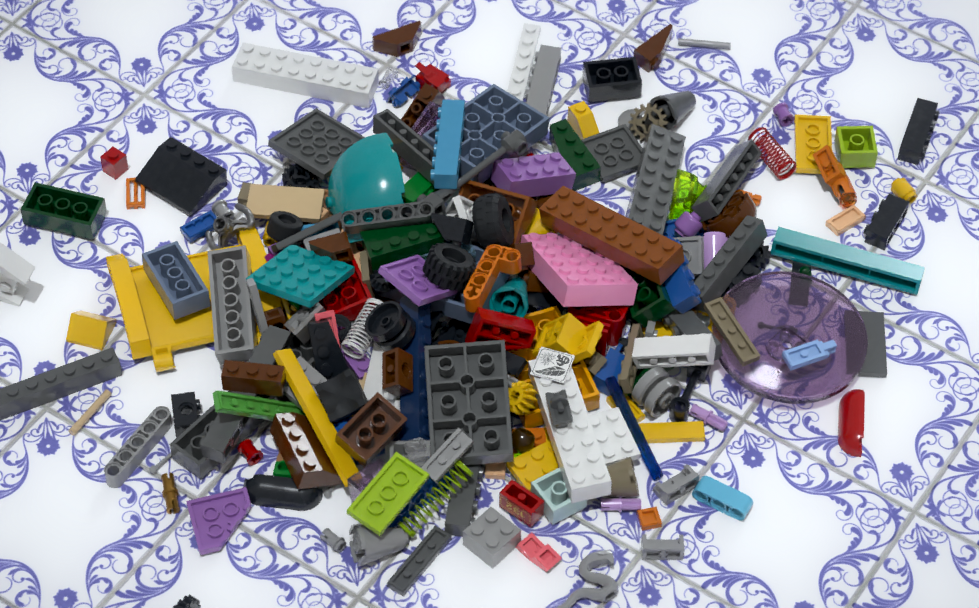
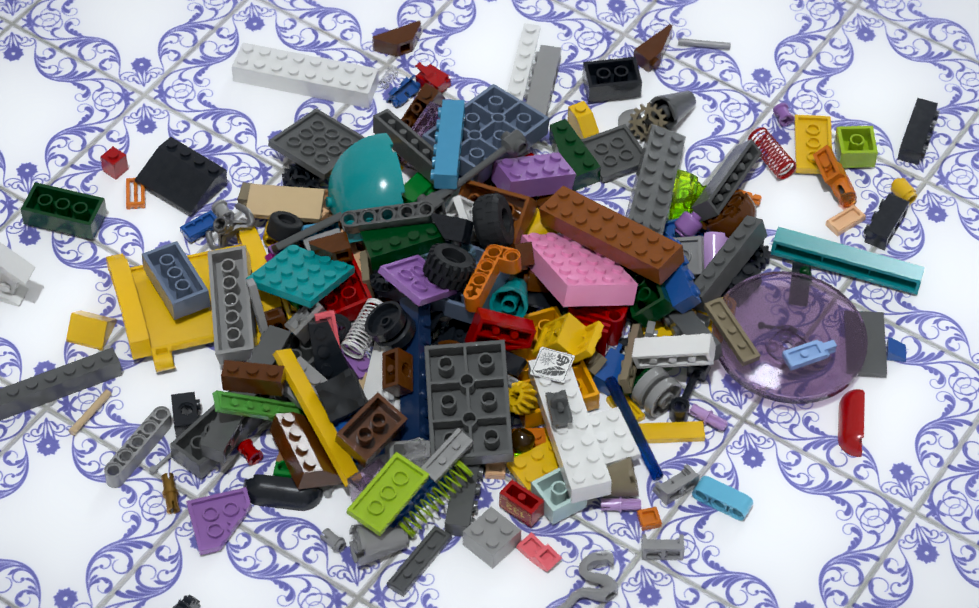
none -> blue slope [886,337,906,362]

